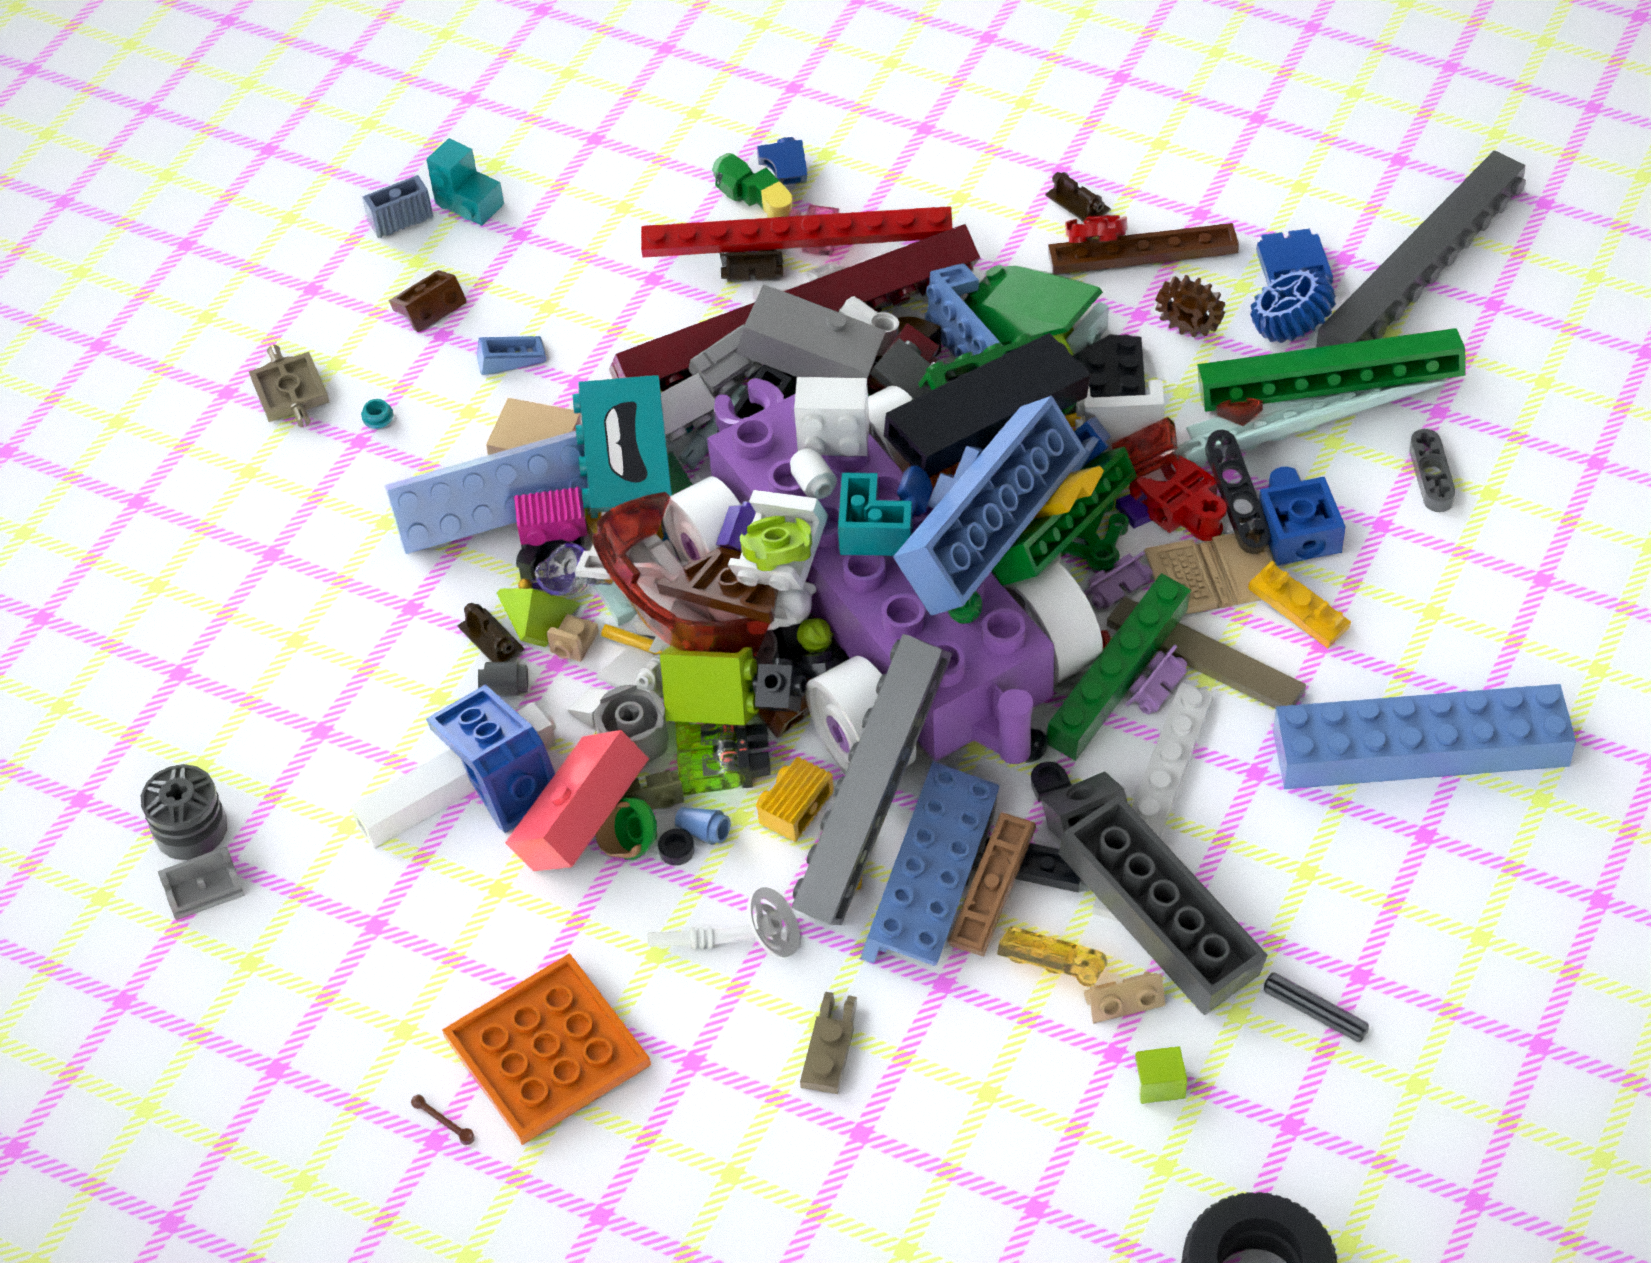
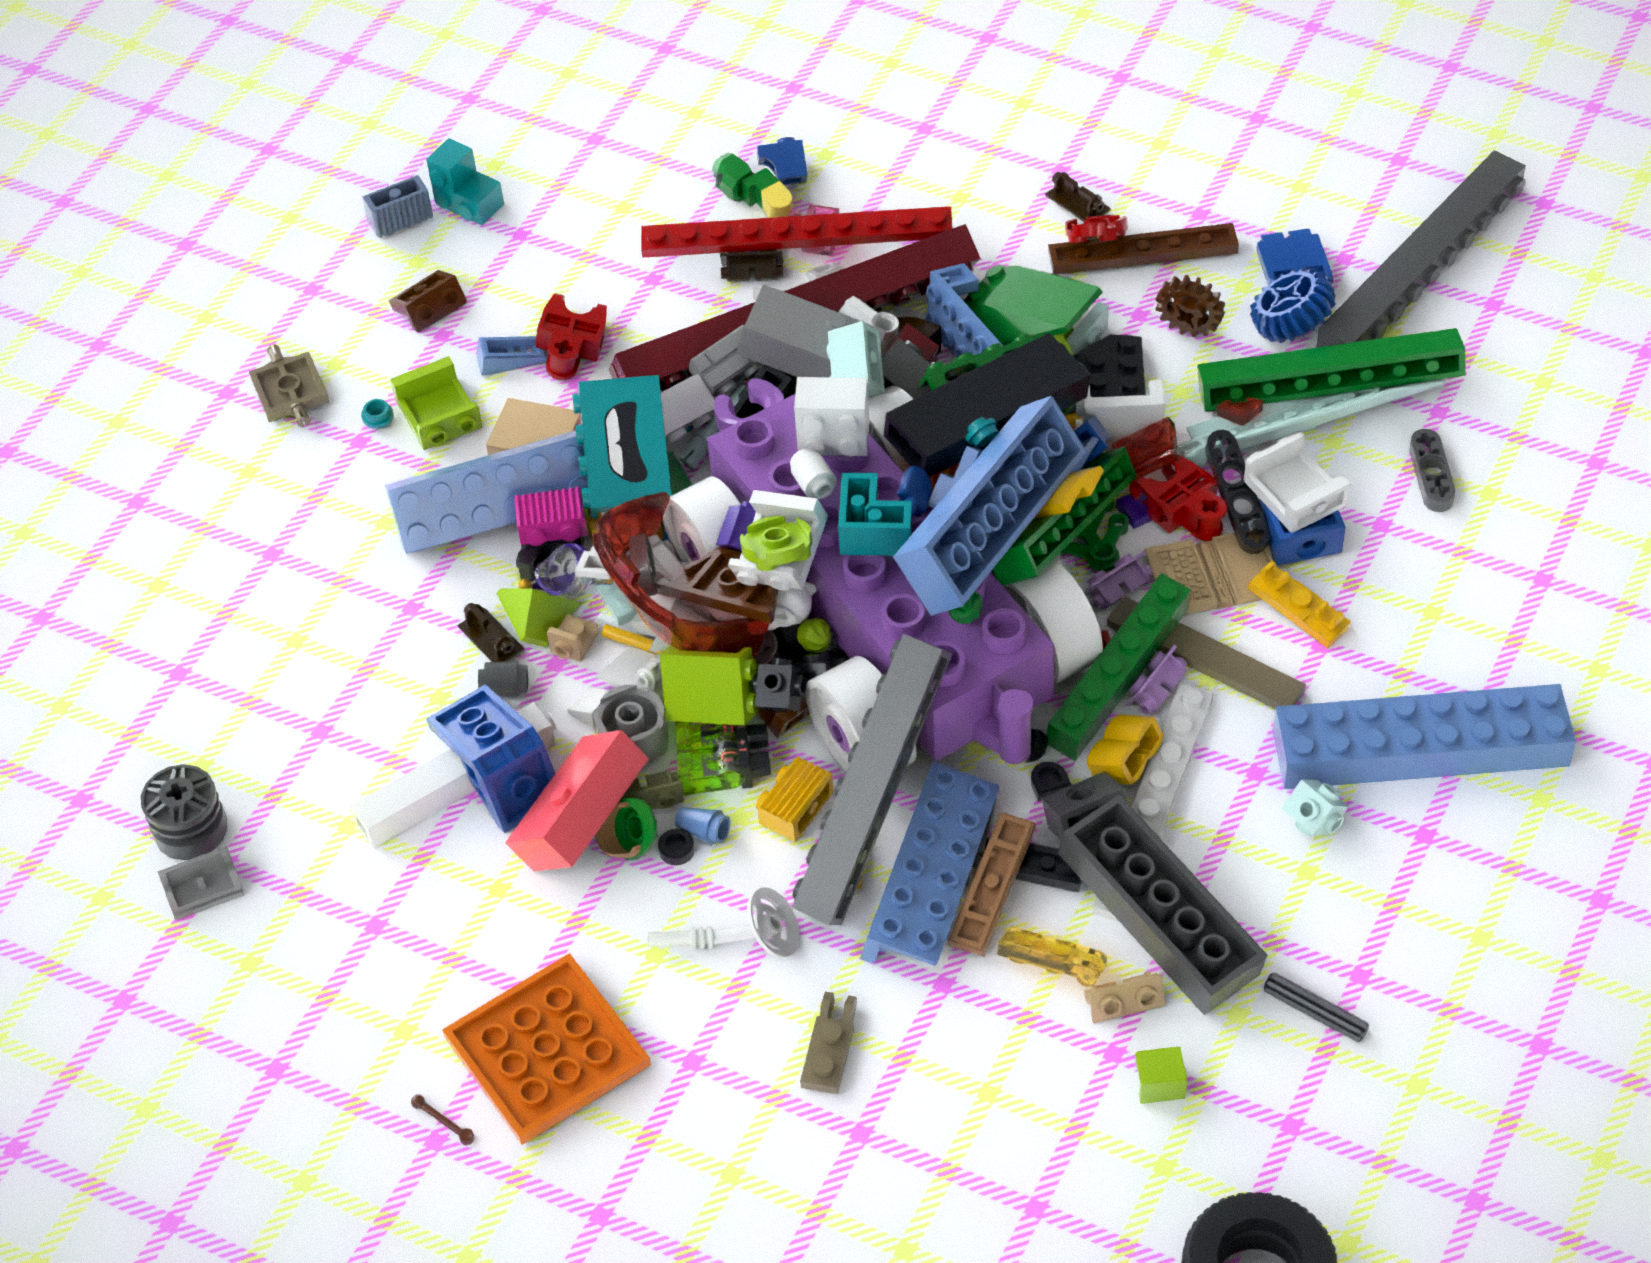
none -> lime panel [390,356,483,451]
none -> red piece [535,293,607,380]
none -> dark grey beam [629,532,658,599]
none -> light aqua brick [827,321,885,398]
none -> teal plate [965,417,999,449]
none -> yellow brick [1086,714,1164,785]
none -> white panel [1244,432,1351,533]
none -> light aqua brick [1281,780,1349,837]

